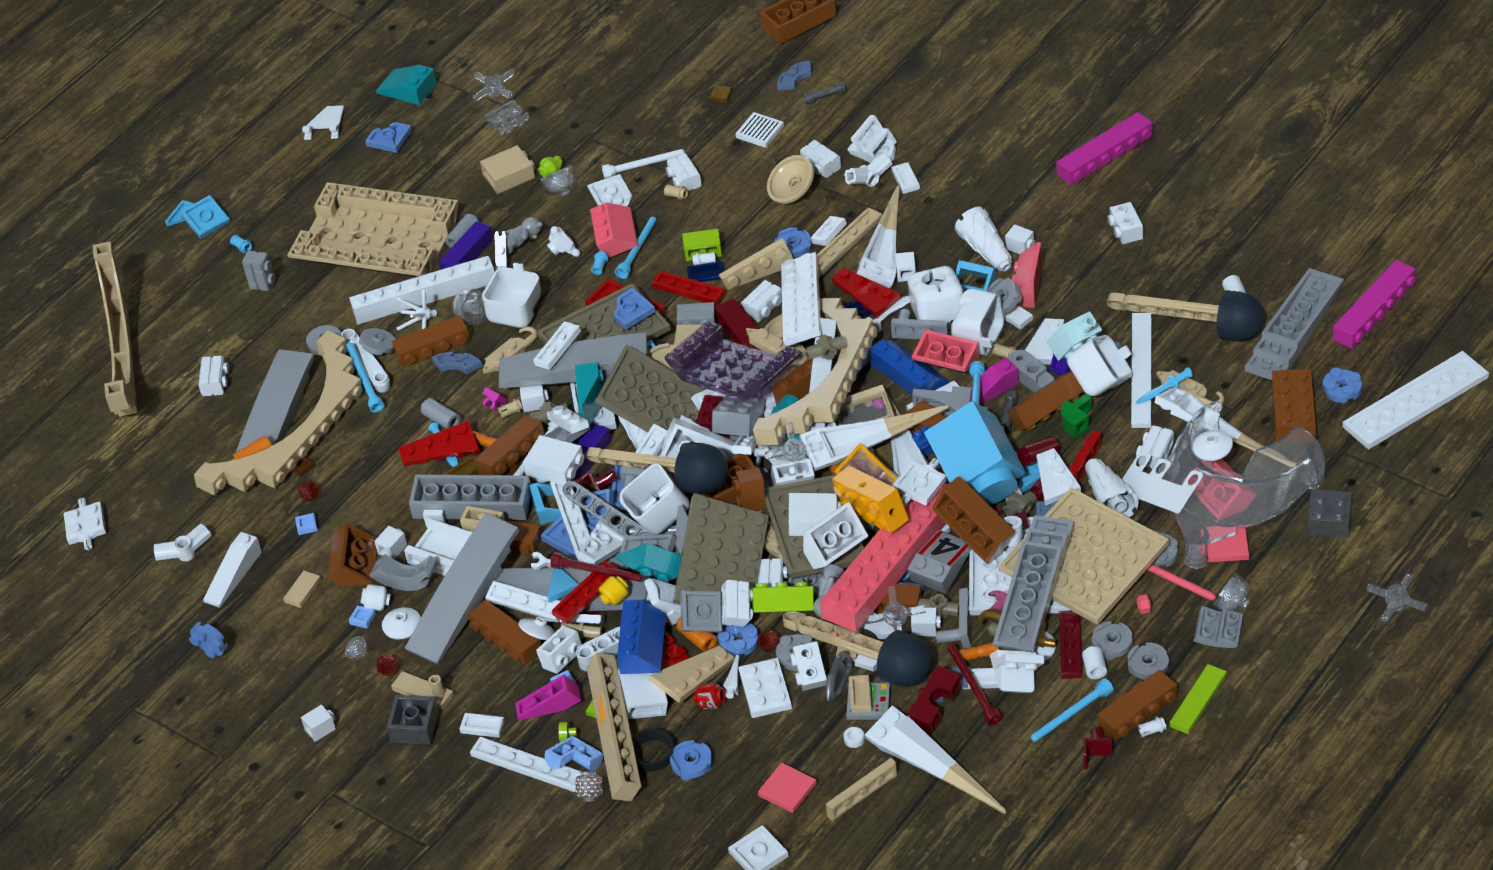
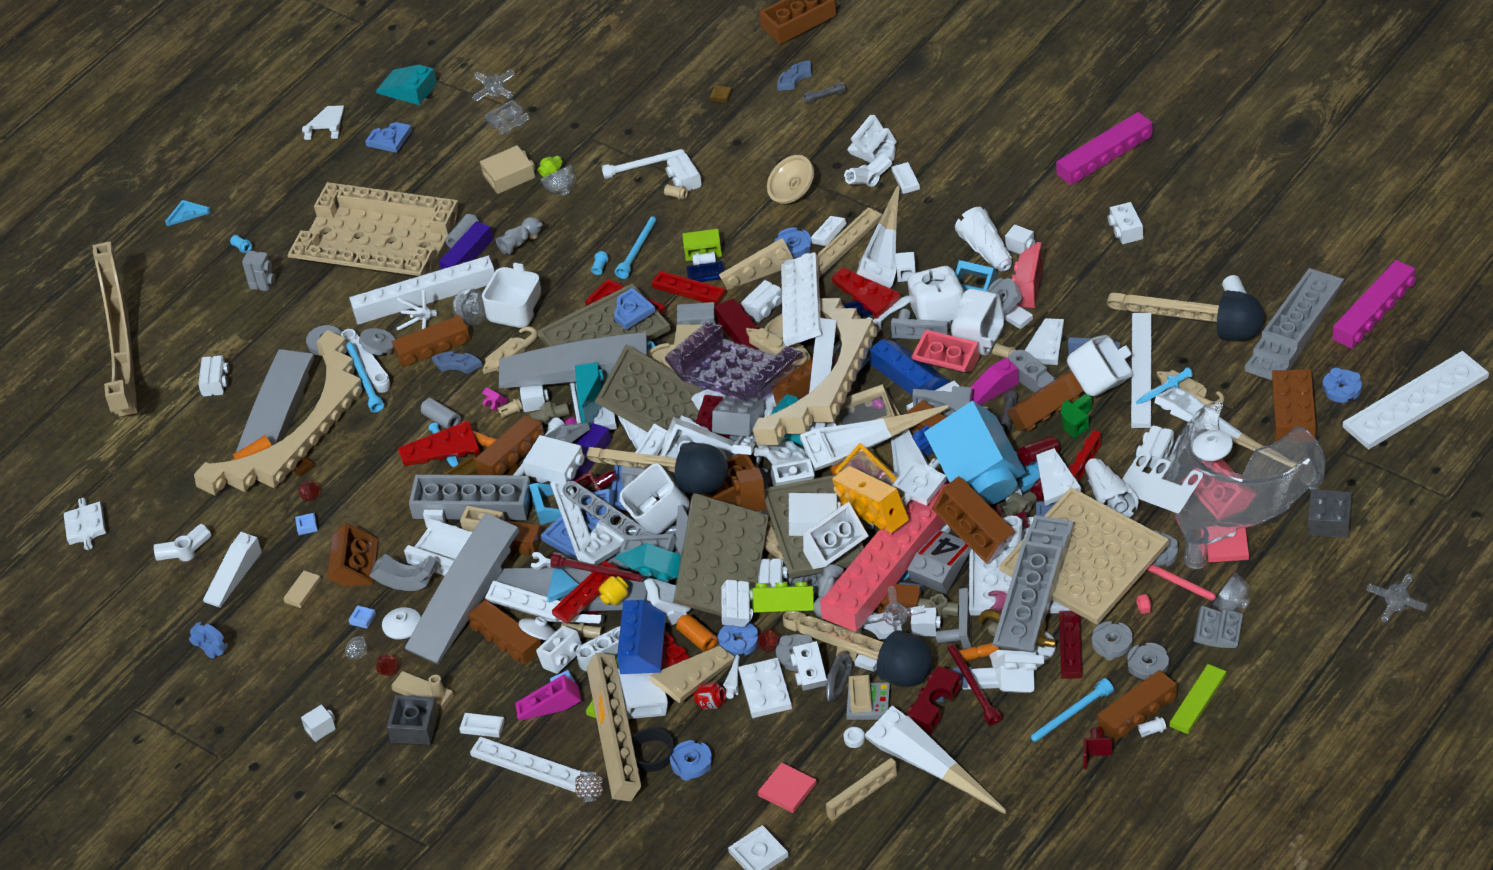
medium azure tile [180,195,230,239] -> none
white head [361,584,390,611] -> none
white brick [374,526,407,559] -> none
white piece [495,231,507,271] -> none
white plate [533,321,581,370] -> none
light blue brick [545,736,603,771] -> none
white plate [546,406,589,434] -> none
white rock [547,226,580,257] -> none
lime tile [559,722,577,742] -> none
white tile [587,174,633,206] -> none
coral slope [590,202,638,258] -> none
light grey tile [680,590,722,633] -> none
white tile [736,112,784,148] -> none
clear bar [765,422,824,479] -> none
white brick [800,140,841,178] -> none
dark tan axle [807,334,847,360] -> none
medium azure piece [969,361,985,404] -> none
light aqua brick [1046,311,1102,361] -> none
dark purple tile [1049,353,1070,375] -> none
white brick [1082,646,1107,679] -> none

